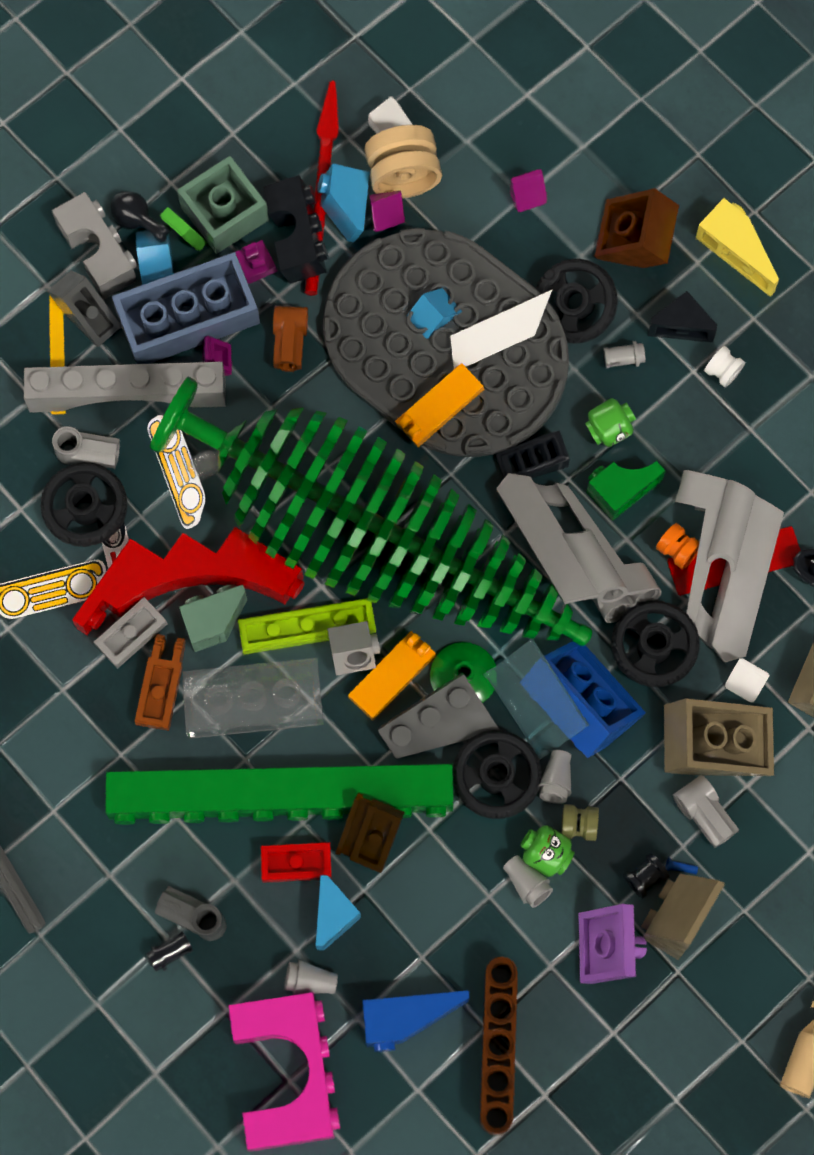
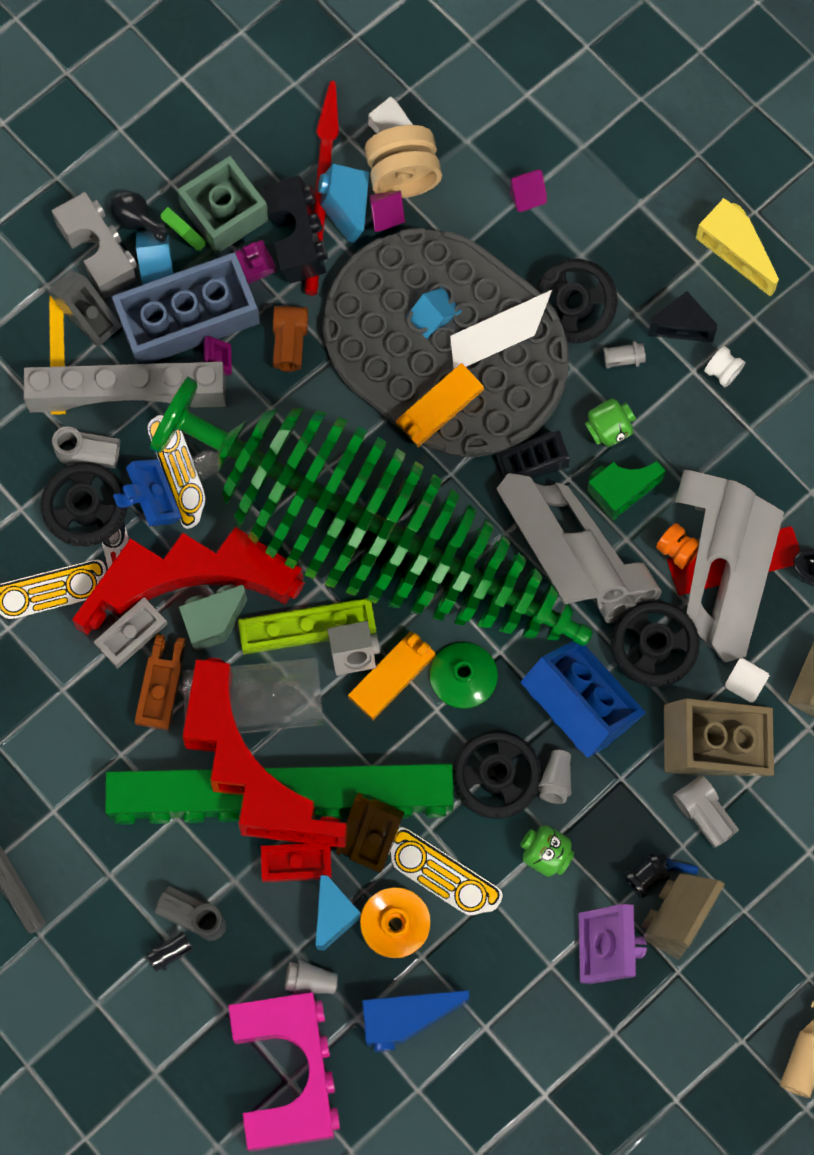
dark grey wing [377,673,499,759] -> none
reddish brown beam [480,957,518,1136] -> none
clear light blue piece [483,639,589,760] -> none
light grey cone [503,855,553,908] -> none
olive wheel [561,804,599,841] -> none
reddish brown slope [594,188,679,268] -> none
none -> blue plate [113,460,182,526]
none -> red arch [183,658,347,848]
none -> light orange dish [360,888,430,958]
none -> sticker [391,827,503,915]

